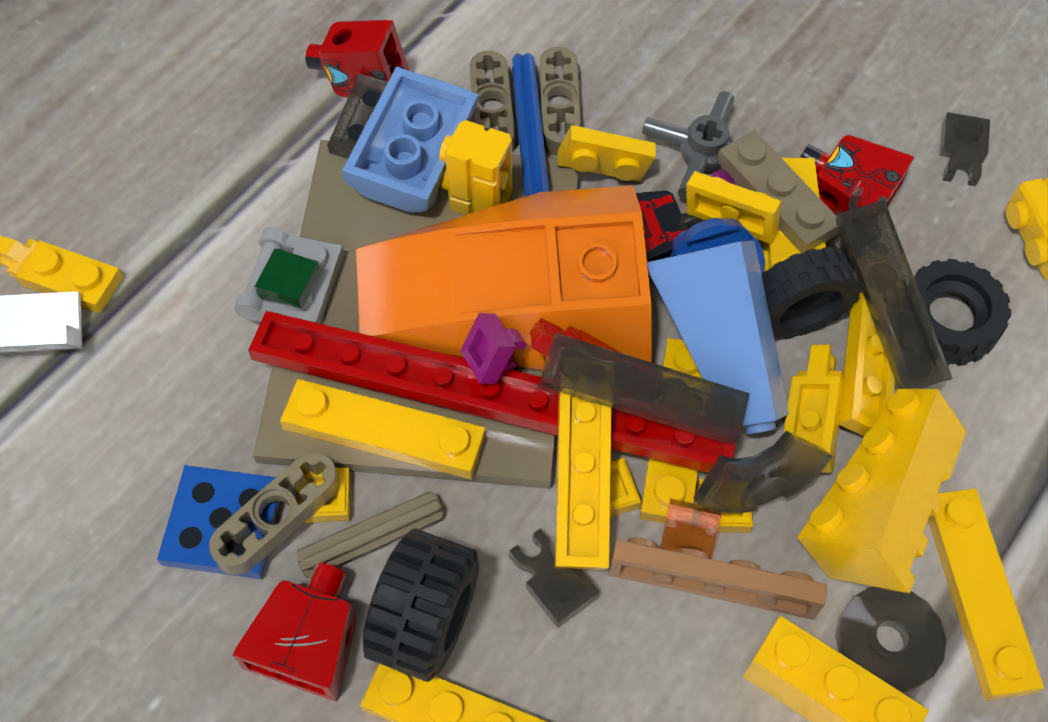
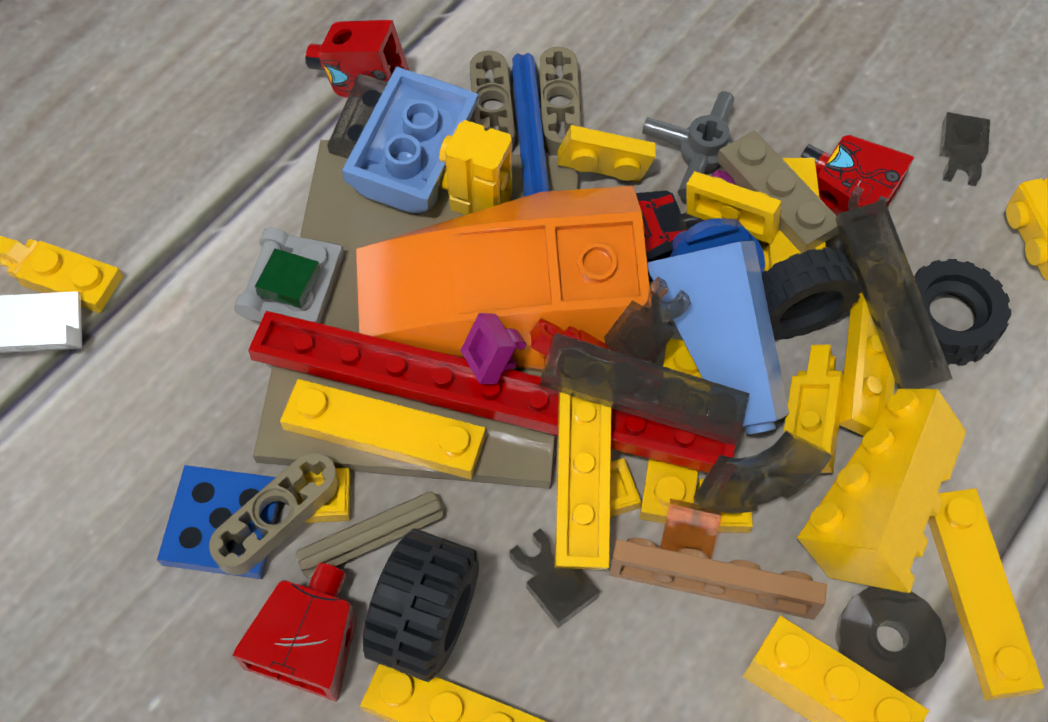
none -> clear smoke plate [604,277,692,369]

